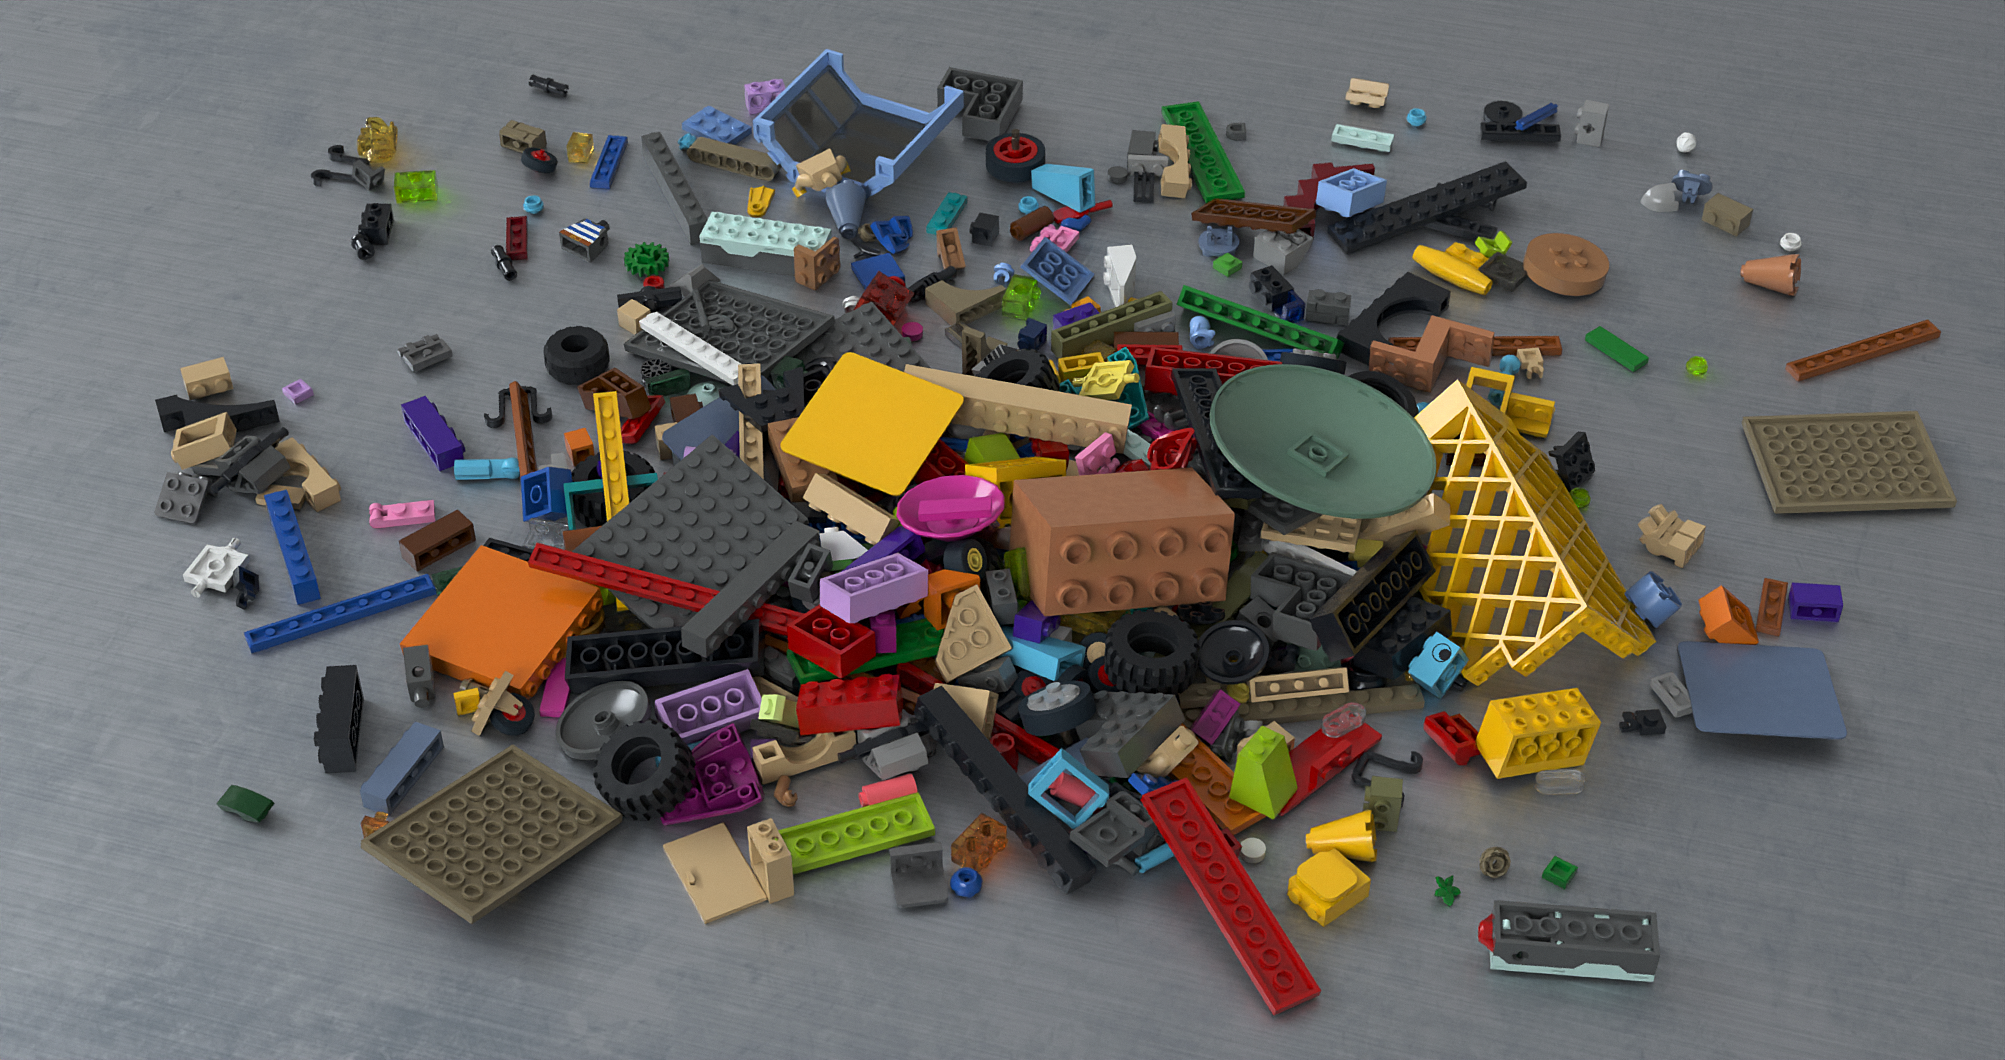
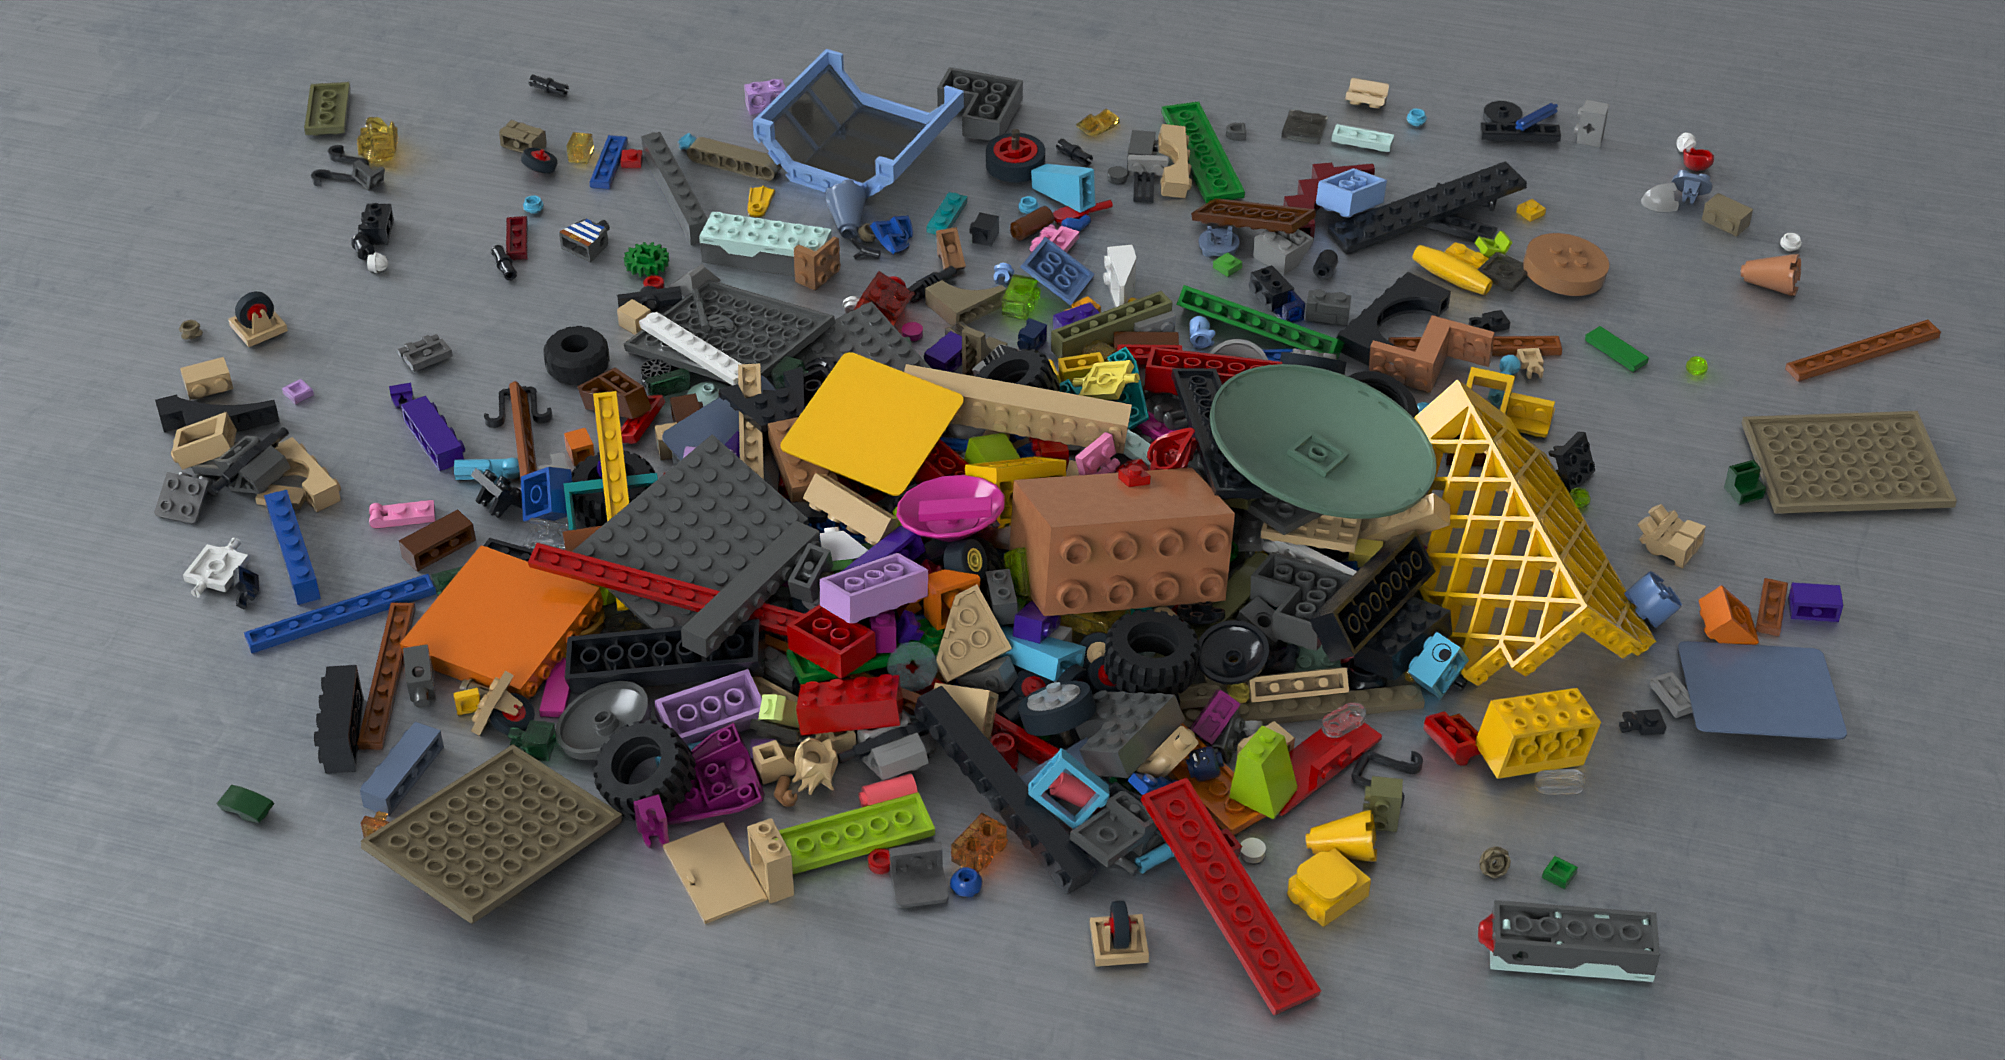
clear neon green brick [394,170,438,203] -> none
medium blue plate [682,105,752,145] -> none
tan torso [791,148,851,198] -> none
blue tile [851,253,905,292] -> none
green plant [1434,875,1461,906] -> none
none -> dark tan plate [179,320,203,340]
none -> plate [228,291,288,347]
none -> olive plate [304,82,351,136]
none -> dark orange tile [357,603,416,750]
none -> white plate [367,253,388,273]
none -> dark purple tile [389,383,414,409]
none -> black plate [471,468,522,518]
none -> clear green brick [508,720,557,762]
none -> red plate [621,149,643,168]
none -> magenta hinge [634,794,669,848]
none -> tan hair [792,737,838,795]
none -> red tile [868,848,890,874]
none -> clear light blue plate [887,642,937,691]
none -> dark purple tile [896,610,924,645]
none -> dark purple brick [924,331,962,372]
none -> black pin [1056,138,1093,167]
none -> clear yellow slope [1076,109,1120,136]
none -> tan plate [1089,901,1149,966]
none -> red plate [1118,465,1151,487]
none -> dark blue head [1185,746,1224,782]
none -> clear smoke plate [1281,110,1328,144]
none -> black brick [1313,249,1338,279]
none -> black plate [1469,310,1510,332]
none -> yellow plate [1516,199,1546,222]
none -> red hair [1683,148,1714,172]
none -> dark green piece [1724,459,1766,505]

